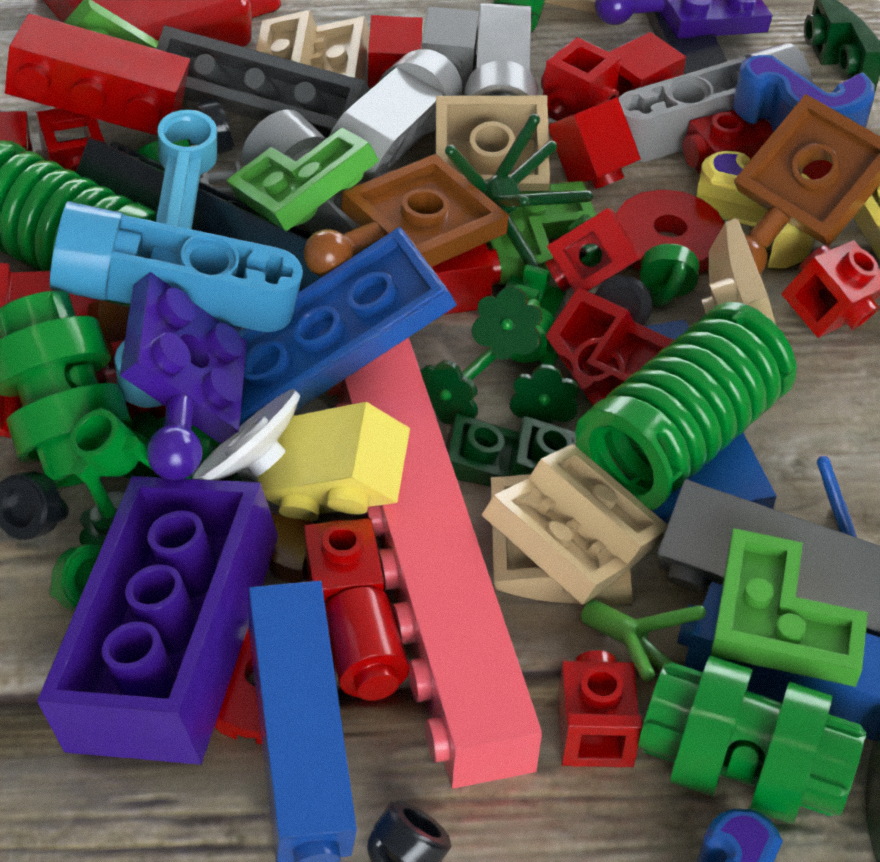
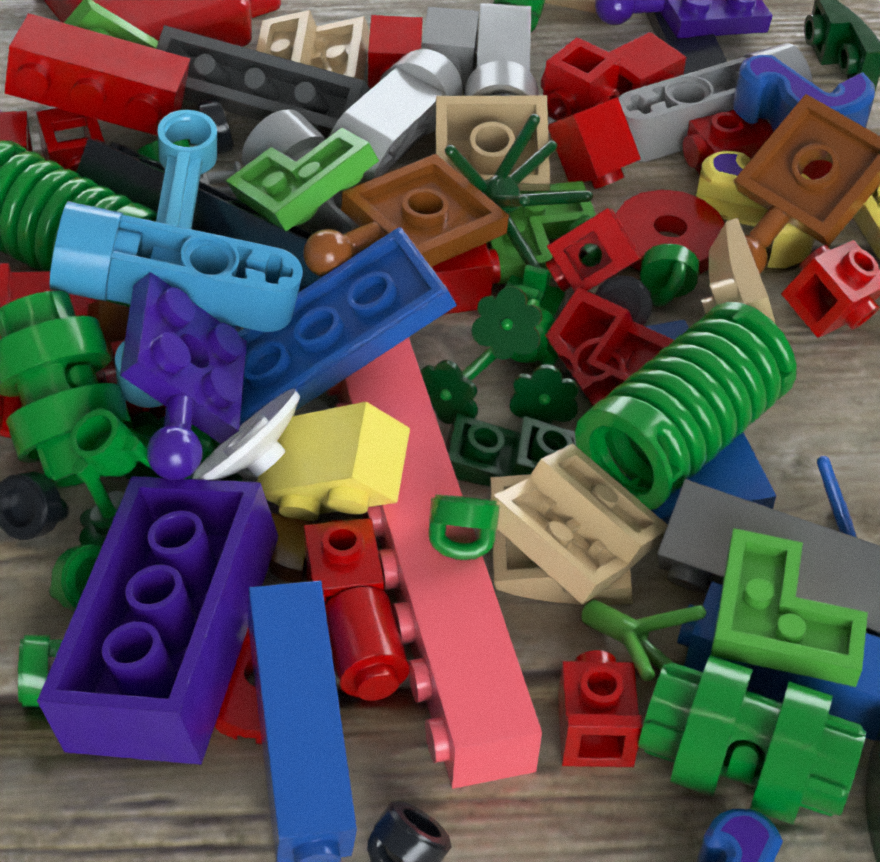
none -> green tile [18,635,62,707]
none -> green tile [428,494,500,560]

